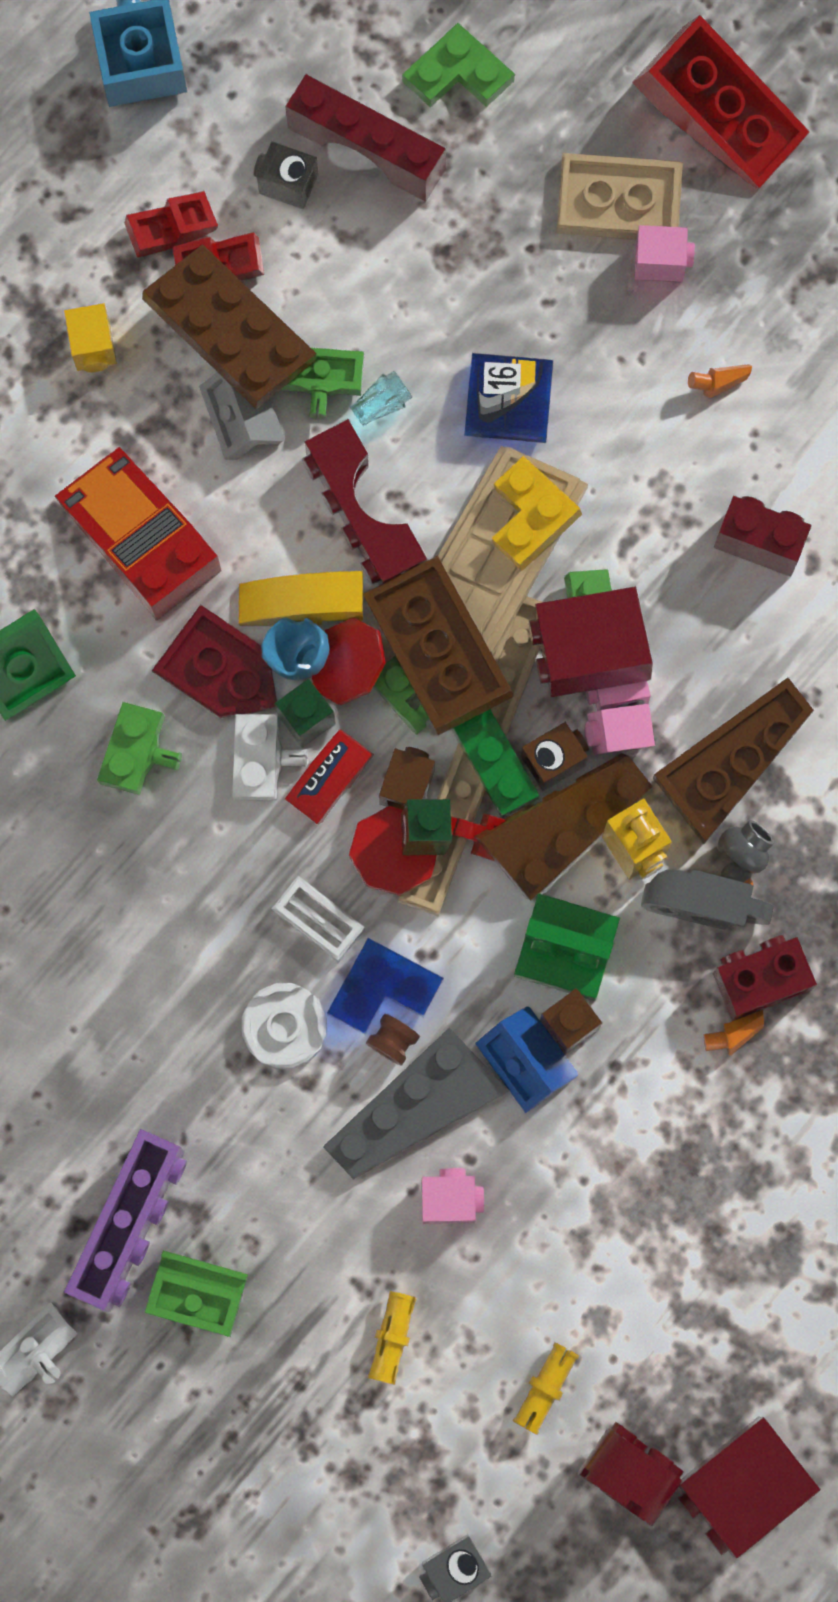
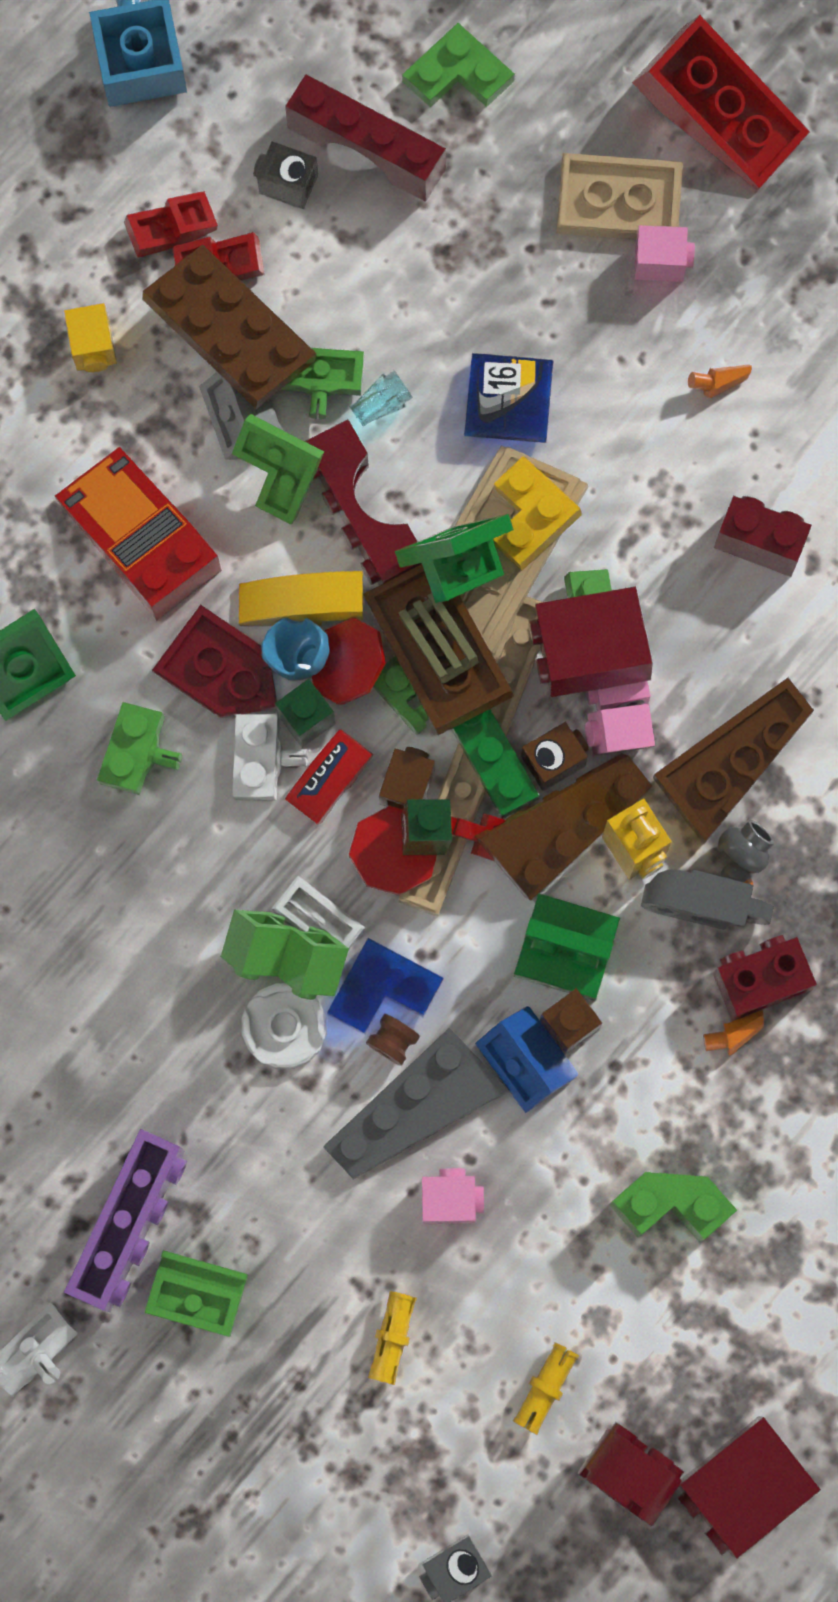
none -> bright green brick [220,909,349,1000]
none -> bright green plate [232,414,324,525]
none -> green bracket [395,514,514,603]
none -> olive tile [398,593,479,685]
none -> bright green brick [609,1172,737,1242]

